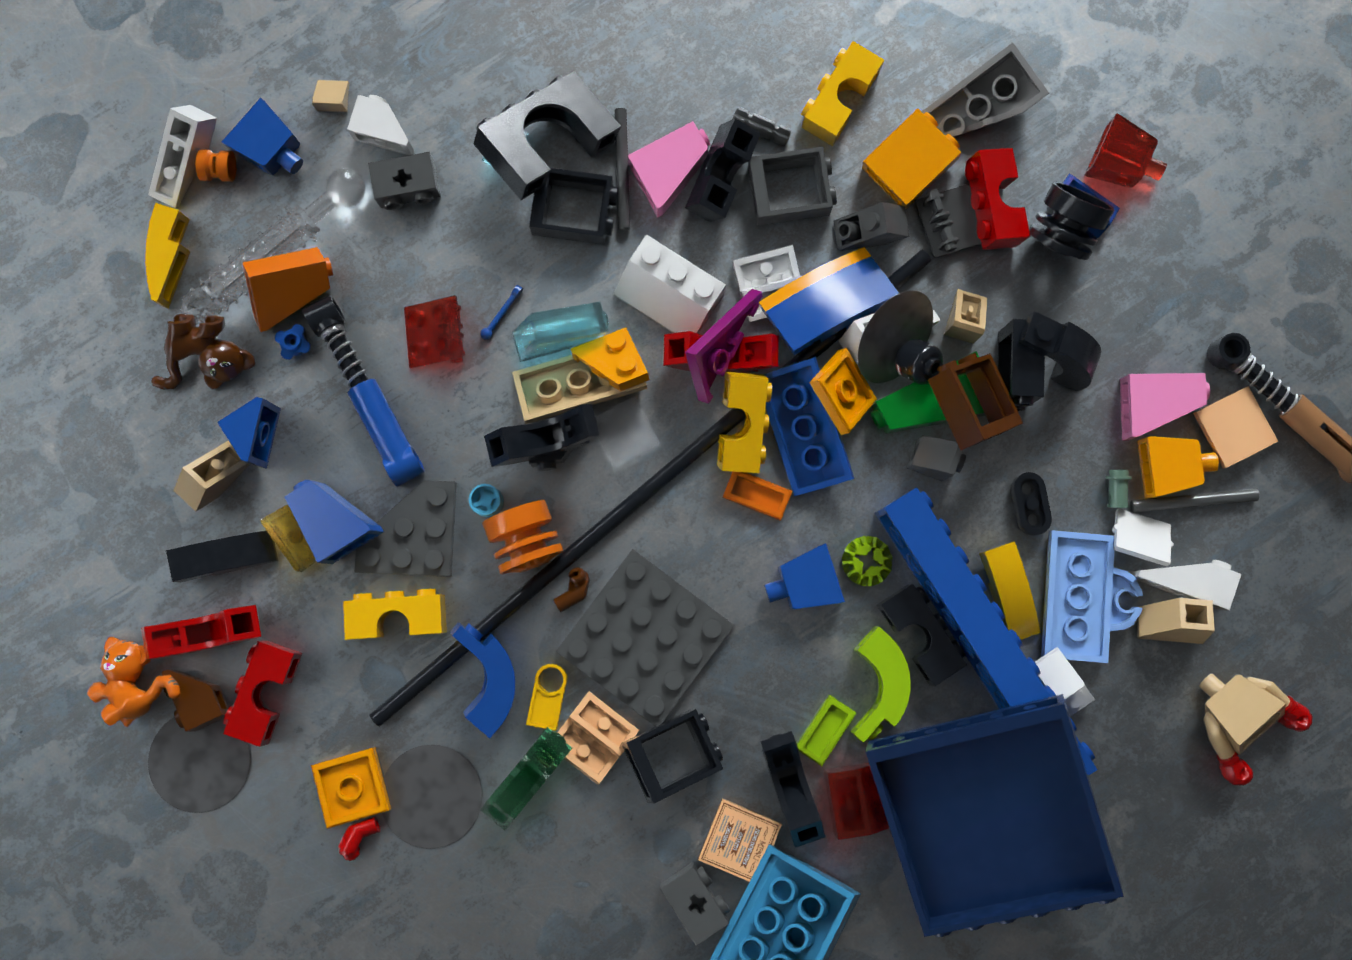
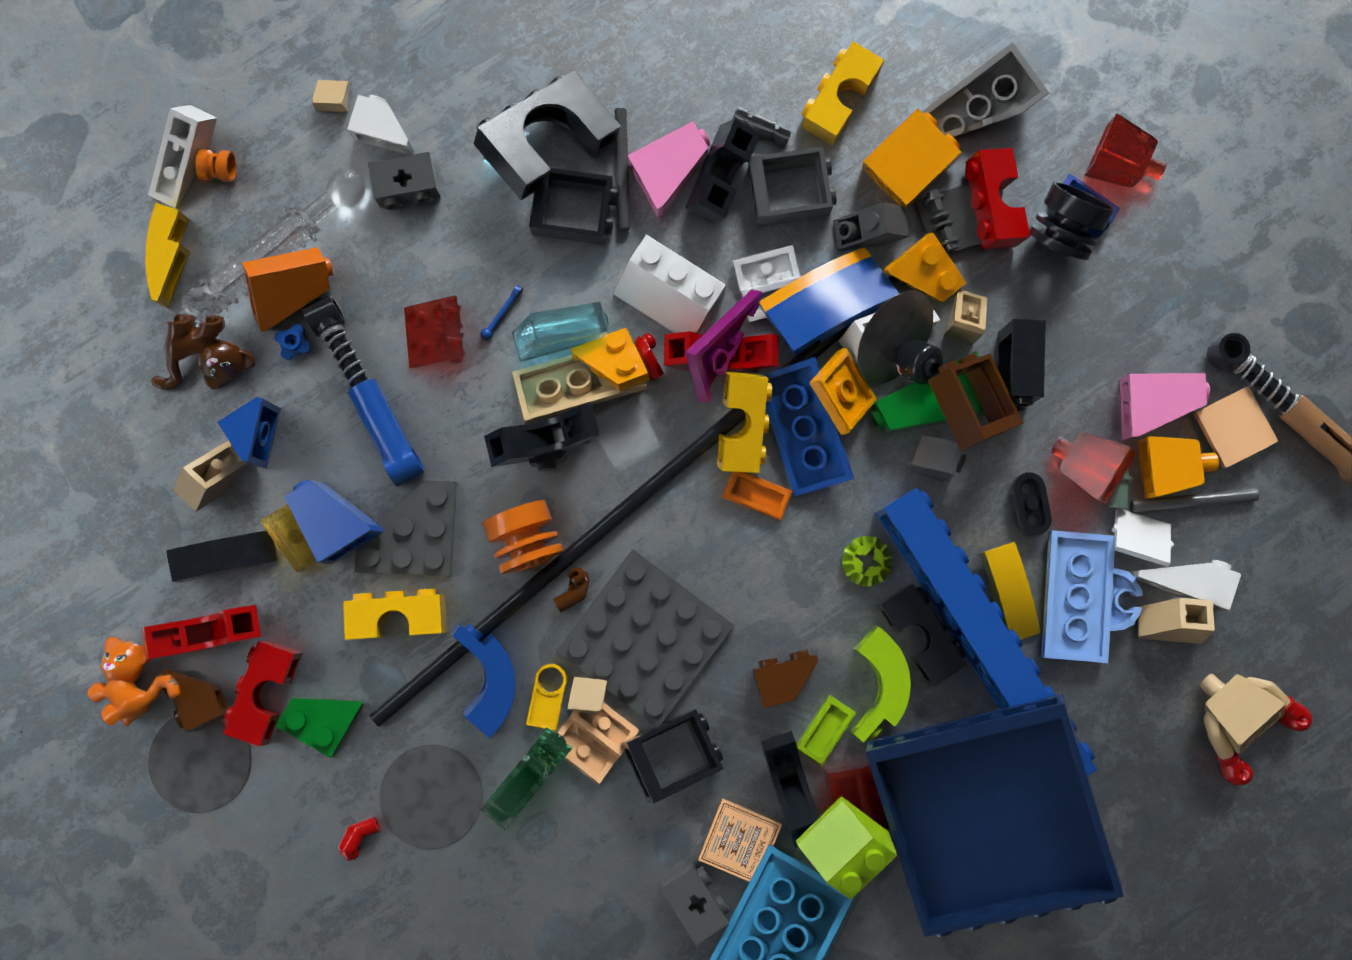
blue torso [221,97,303,175] -> none
light orange tile [311,747,391,829] -> none
medium azure wheel [469,484,504,518] -> none
blue torso [764,543,845,610] -> none
black arch [1018,311,1102,391] -> none
white slope [1035,647,1095,716] -> none
none -> green wing [275,697,364,758]
none -> tan slope [567,677,607,716]
none -> red arm [634,333,664,380]
none -> reddish brown slope [753,649,819,708]
none -> lime slope [796,796,897,900]
none -> light orange wing [883,233,966,302]
none -> clear red torso [1052,432,1137,506]

